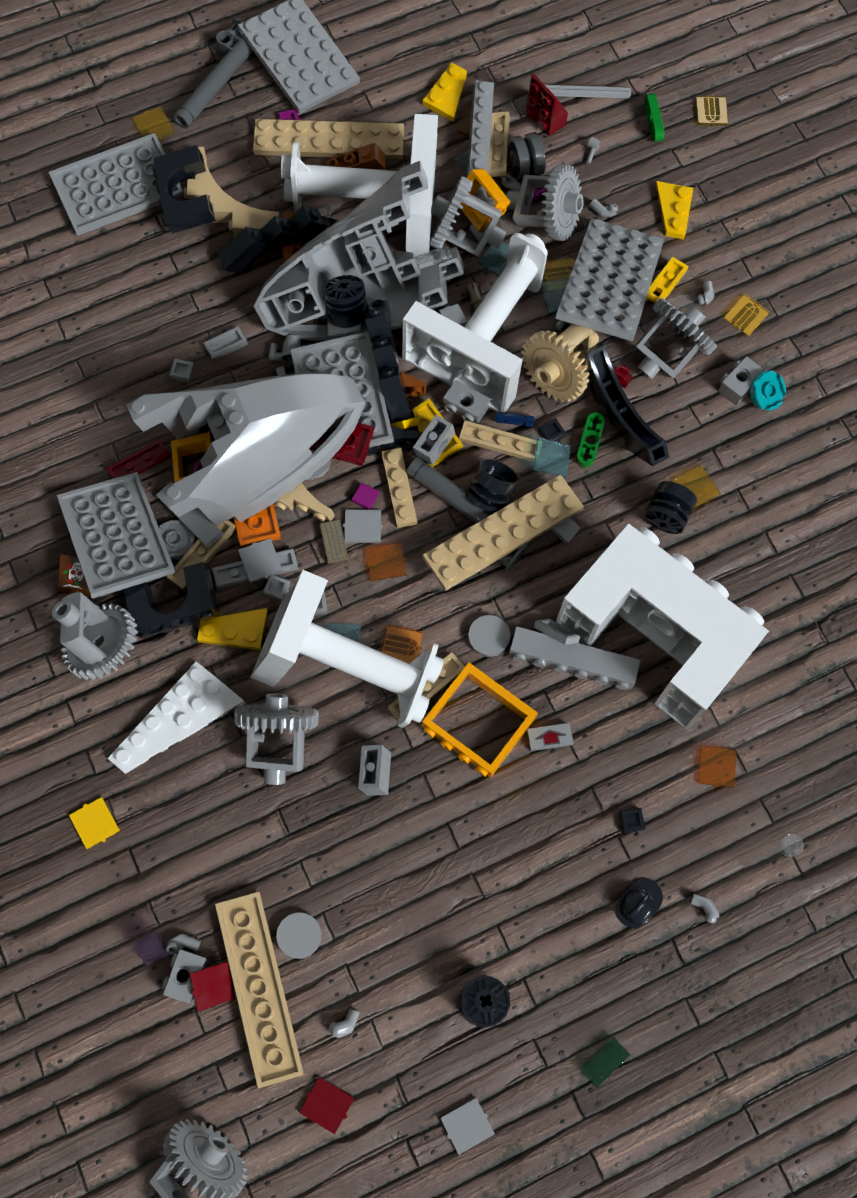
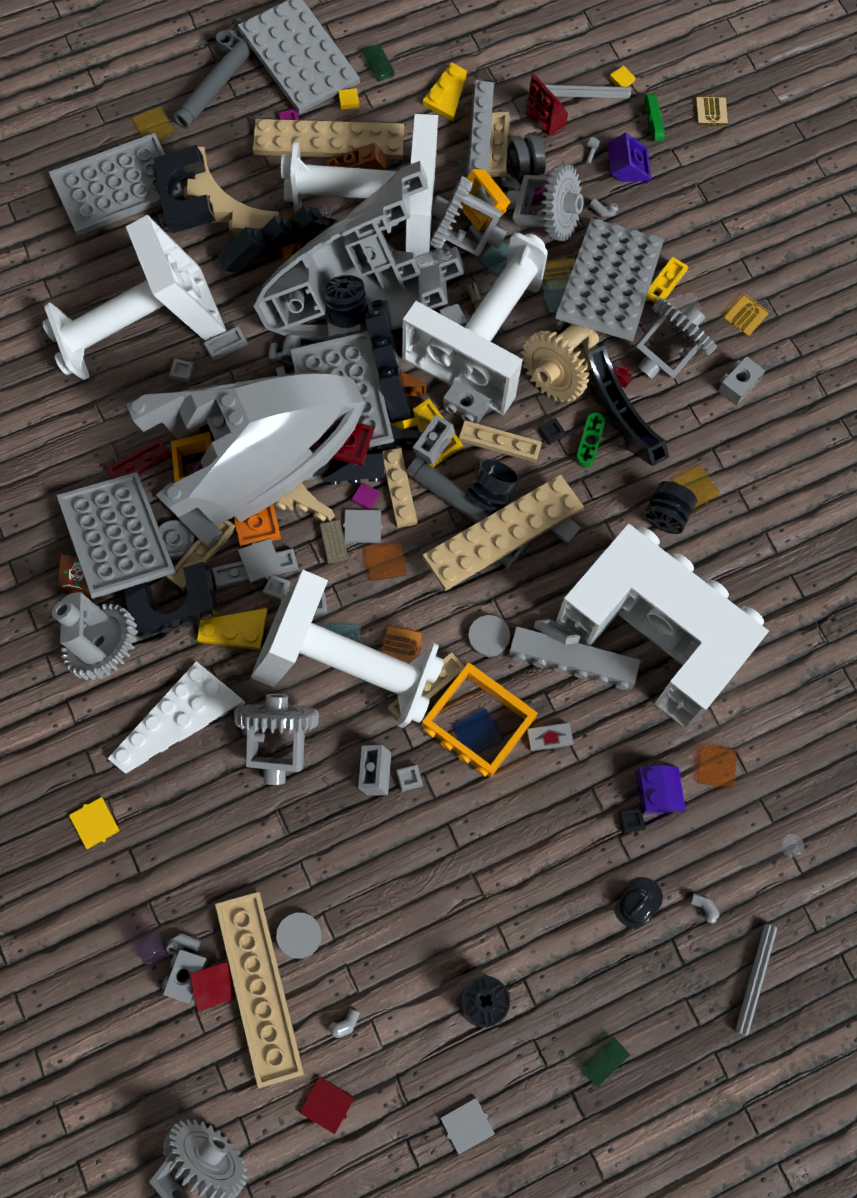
dark blue axle [495,412,535,427] -> none
clear light blue piece [534,438,571,478] -> none
yellow wing [655,181,693,240] -> none
light grey arm [698,281,714,305] -> none
teal tile [750,370,786,411] -> none
none -> white piece [42,215,226,380]
none -> black slope [323,450,385,485]
none -> yellow tile [339,88,359,110]
none -> clear green plate [363,44,395,82]
none -> light grey tile [396,764,423,792]
none -> clear blue piece [453,709,503,754]
none -> dark purple slope [608,132,651,182]
none -> yellow tile [609,66,636,87]
none -> dark purple slope [636,765,686,815]
none -> light grey axle [735,924,777,1036]

